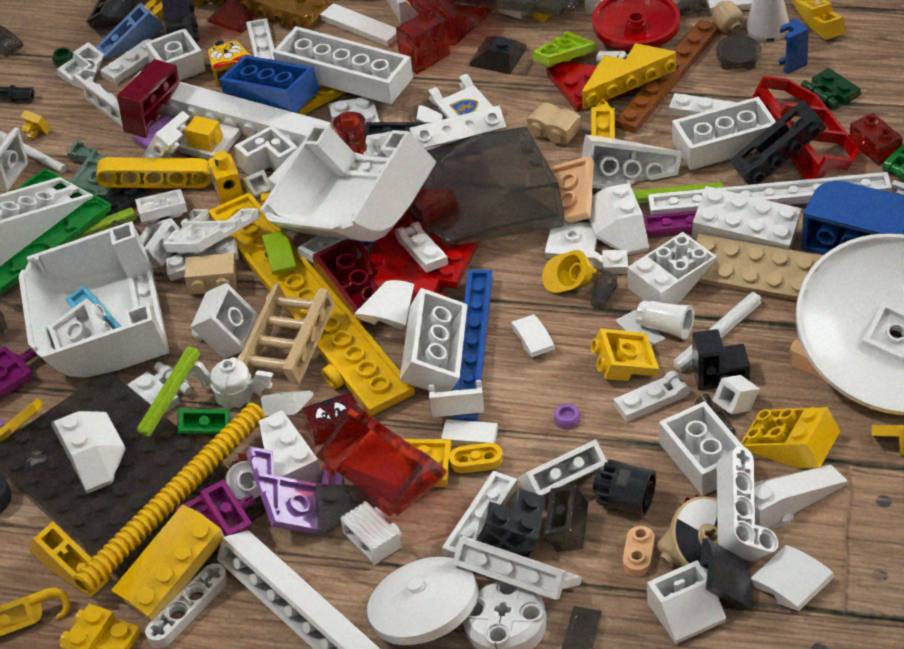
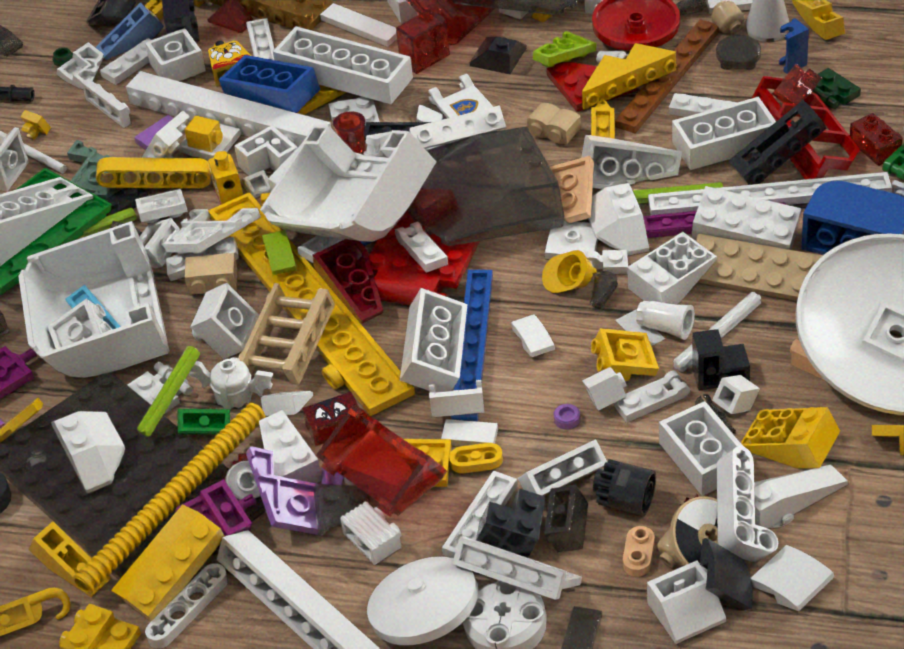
dark red wedge [117,59,180,138] -> none
white slope [354,280,414,330] -> none
none -> white brick [582,367,627,411]
none -> clear red piece [771,64,822,105]

